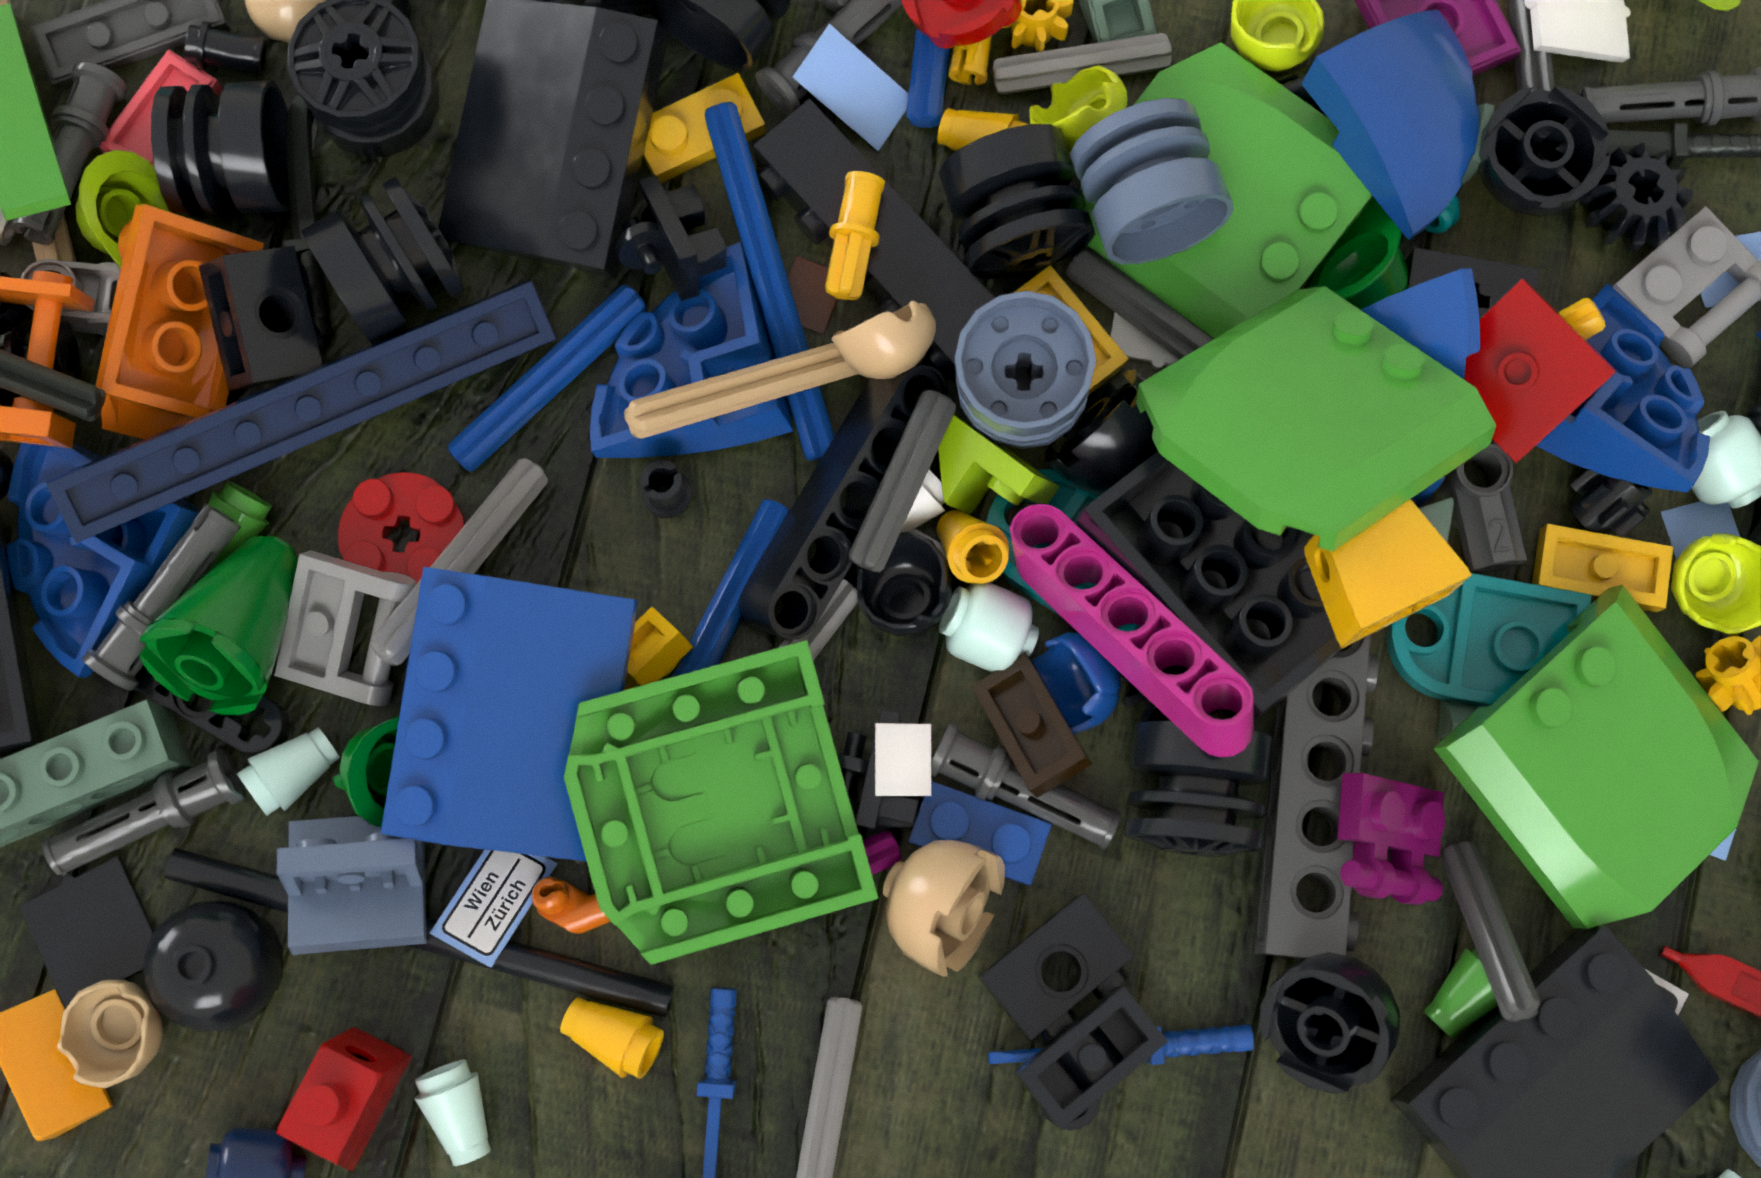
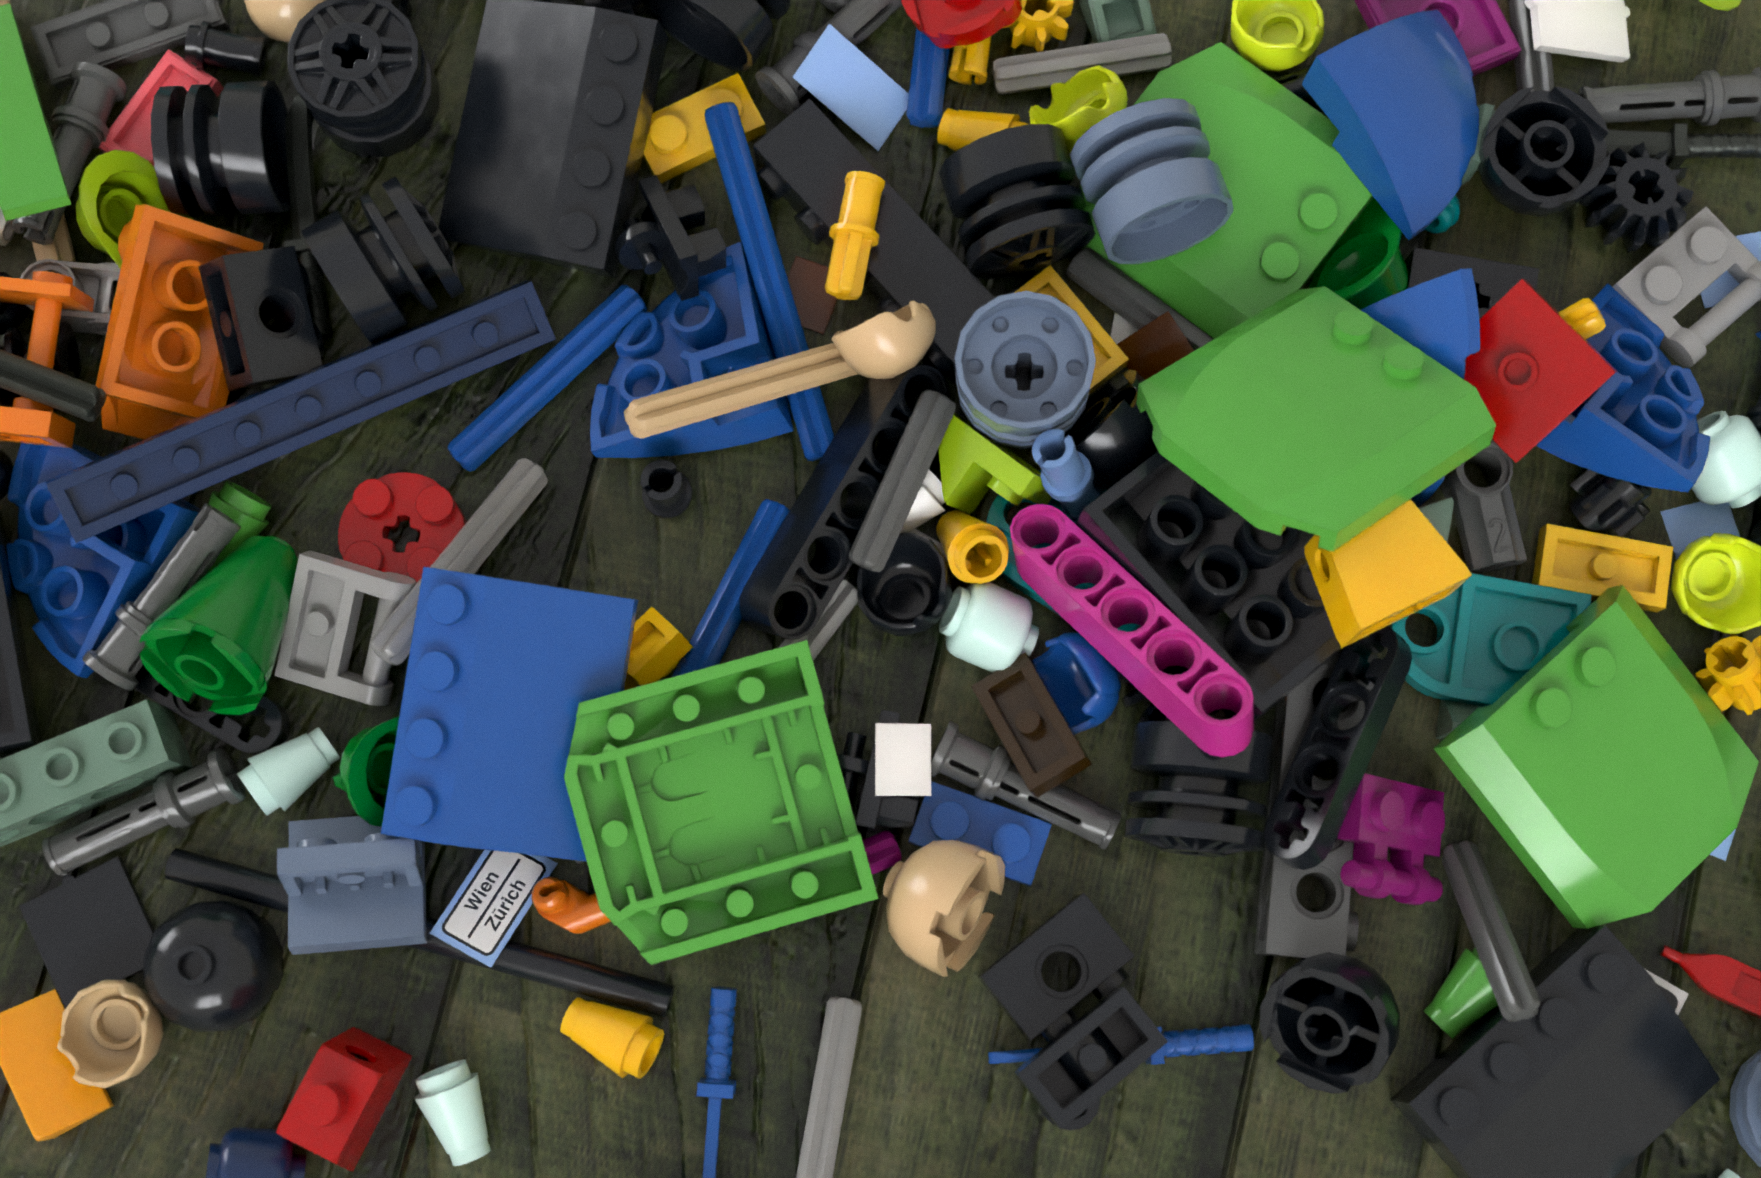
none -> medium blue pin [1032,429,1100,520]
none -> reddish brown sticker [1117,311,1194,380]
none -> black beam [1264,626,1412,870]

